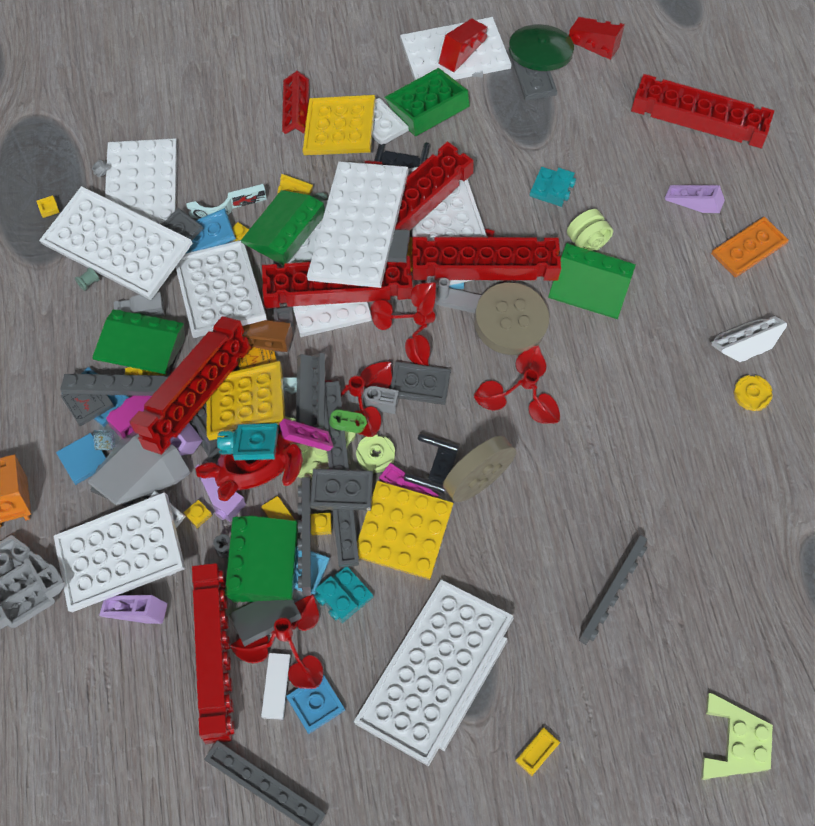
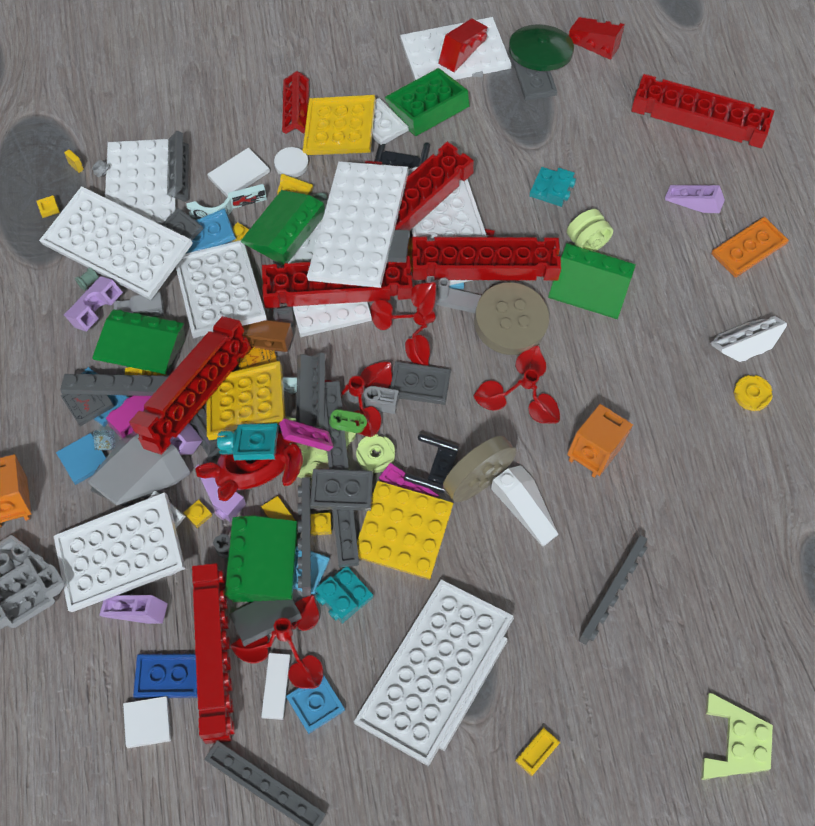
none -> yellow tile [64,150,84,173]
none -> lavender arch [64,276,123,332]
none -> white tile [123,696,171,748]
none -> blue tile [133,654,197,698]
none -> dark grey fence [167,131,189,202]
none -> white tile [207,148,270,198]
none -> white tile [274,147,308,178]
none -> white wedge [491,465,558,547]
none -> orange container [567,404,633,478]

